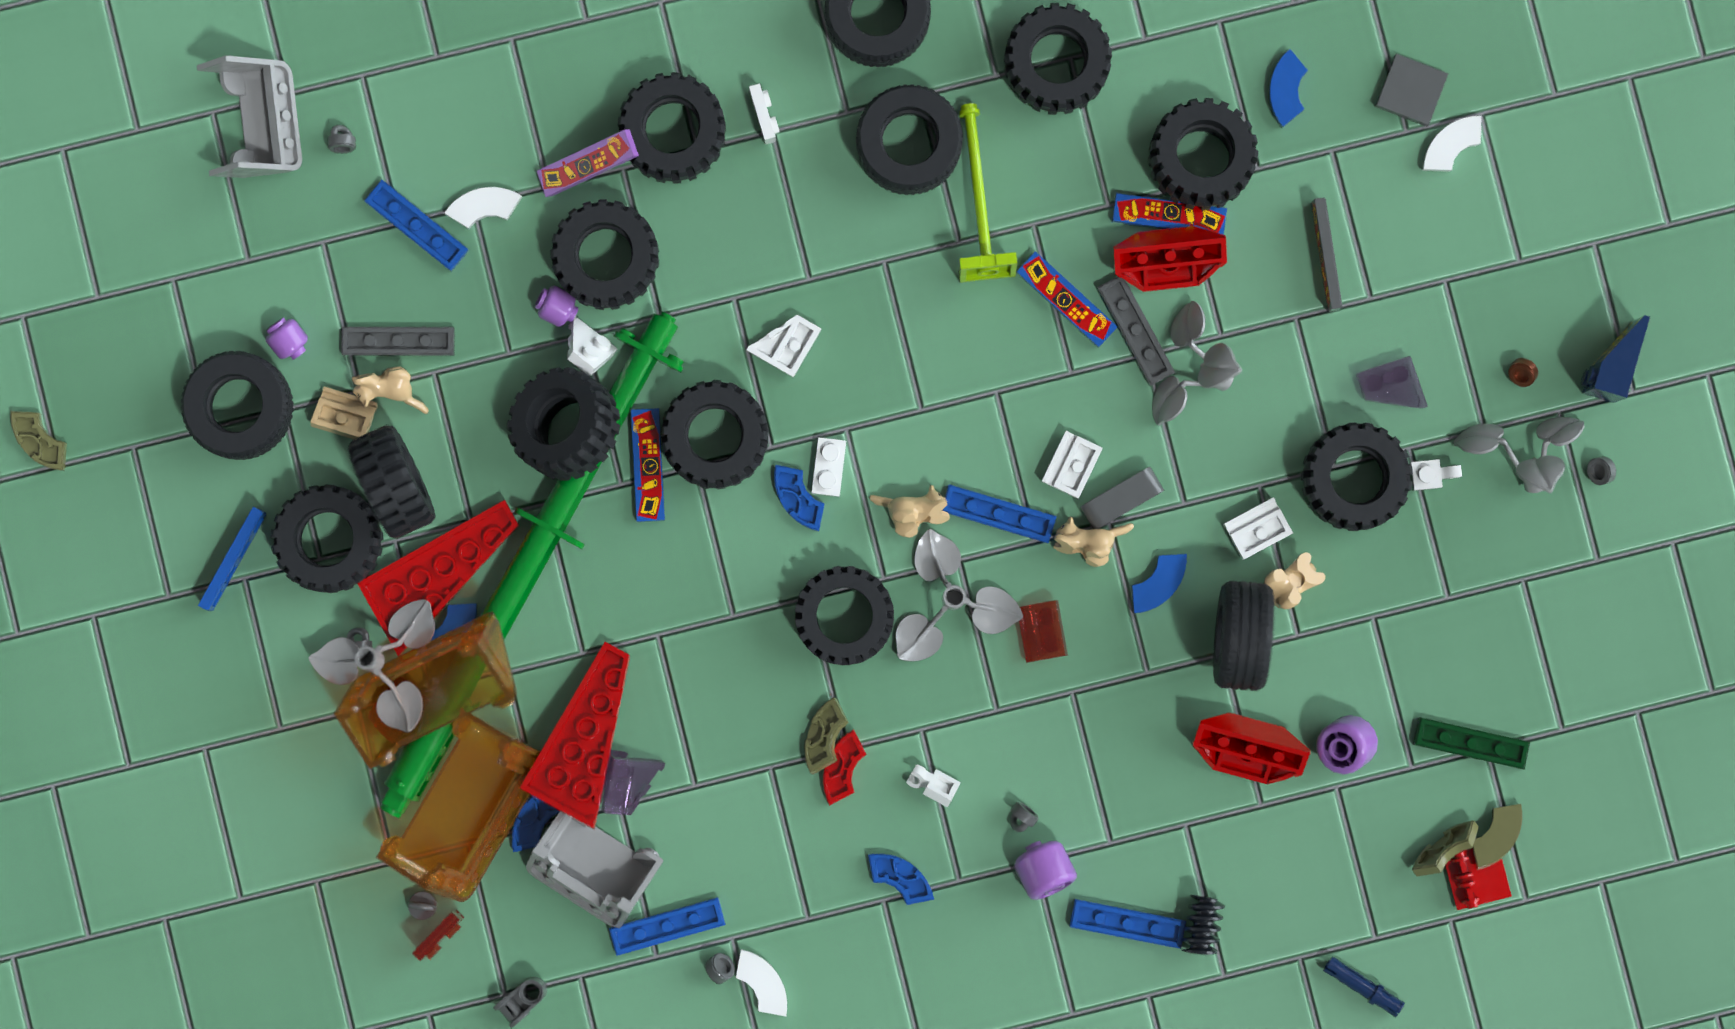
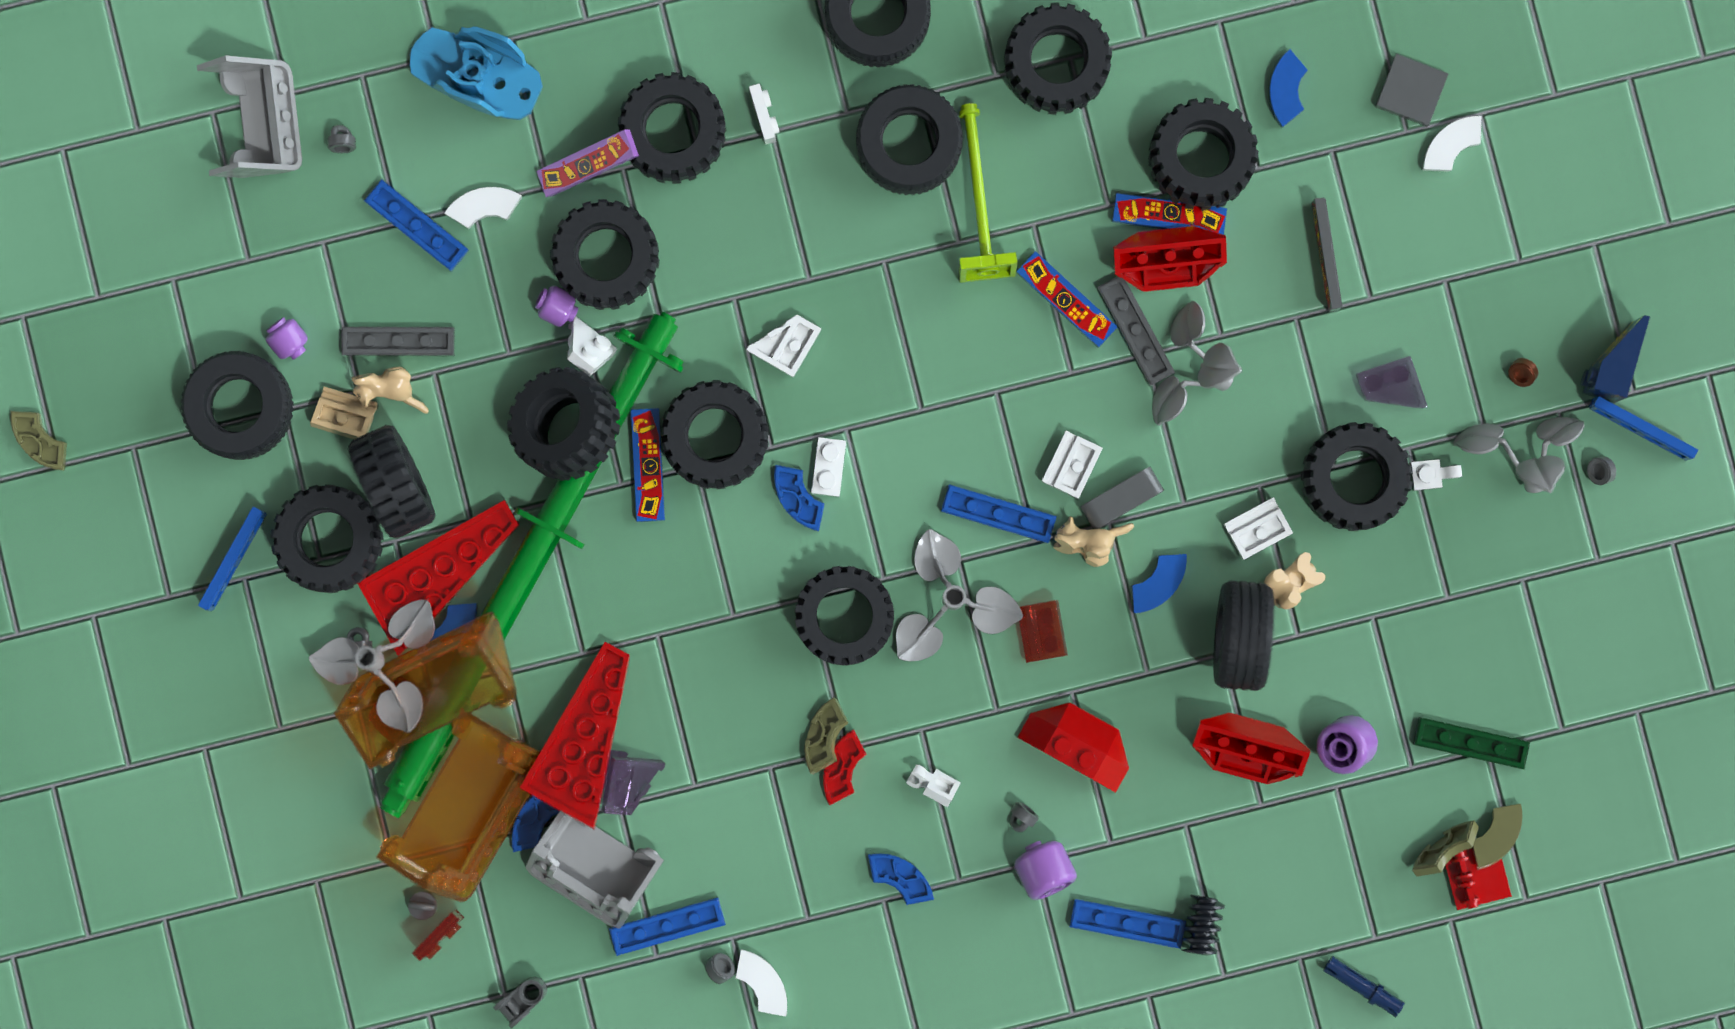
tan animal [870,485,950,538] -> none
none -> dark azure piece [410,27,543,120]
none -> red wedge [1017,702,1129,793]
none -> blue tile [1589,396,1698,461]

